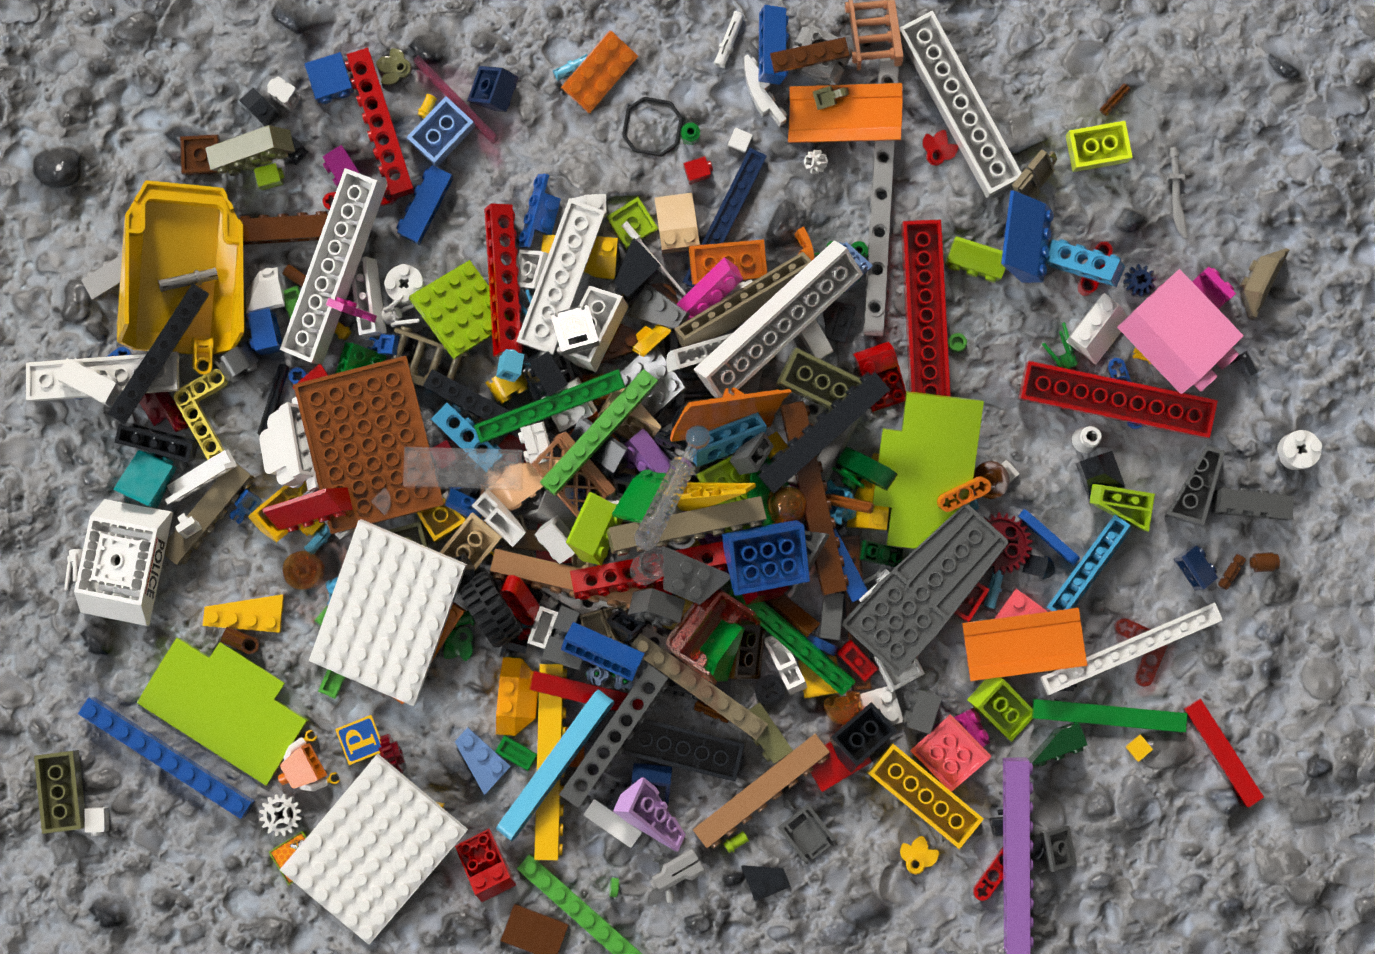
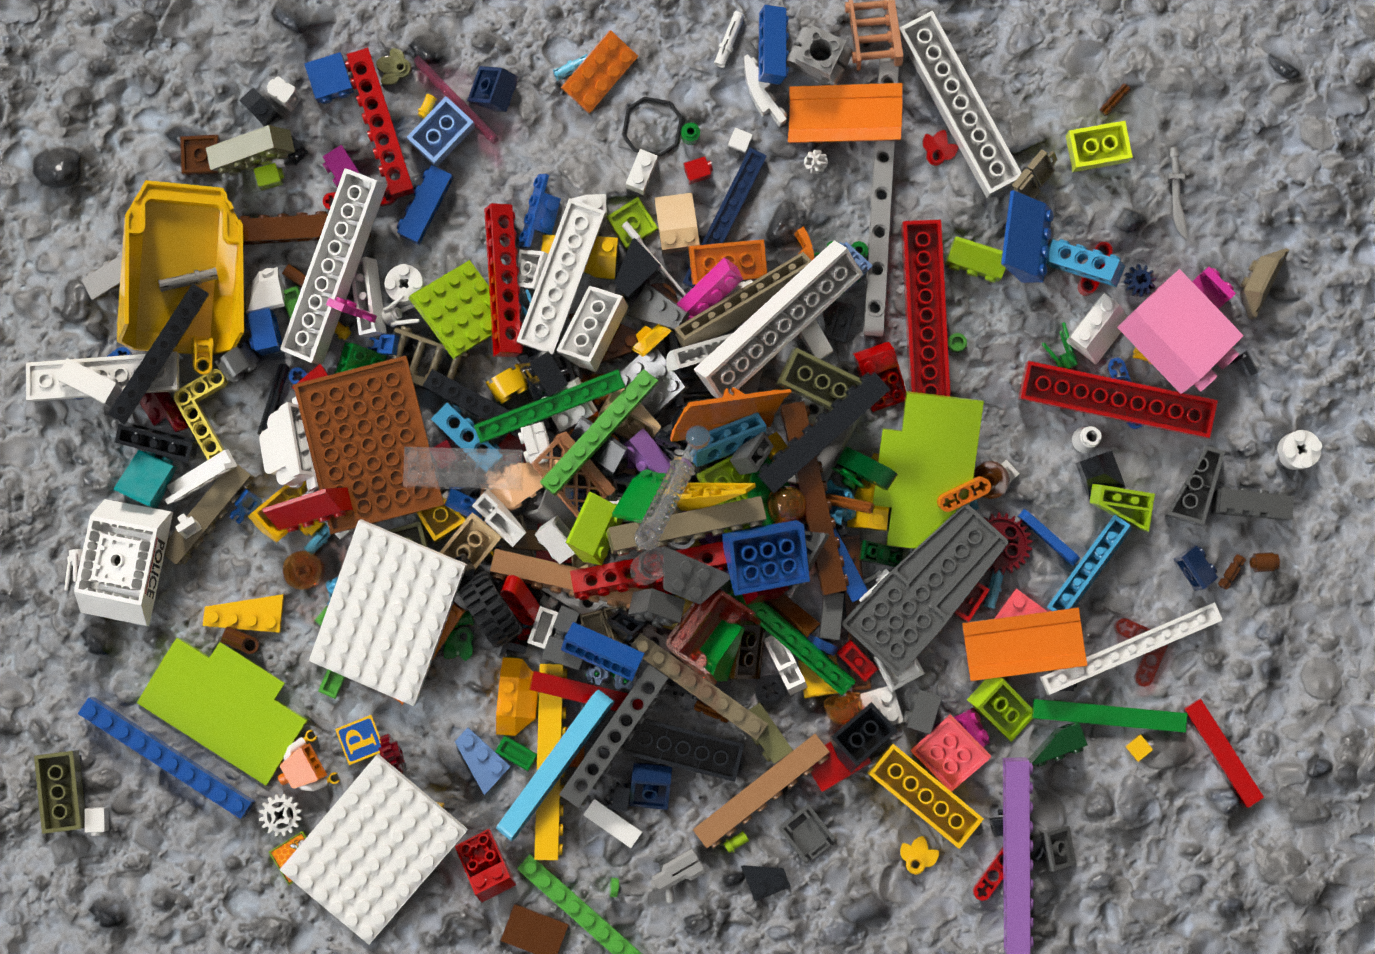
clear tile [371,488,391,515] -> none
medium azure brick [496,349,524,382] -> none
container [550,304,600,356] -> none
lavender wedge [613,778,686,852] -> none
reddish brown plate [770,37,850,73] -> none
olive plate [813,86,849,110] -> none
black tile [1022,554,1055,579] -> none
none -> white brick [626,149,658,195]

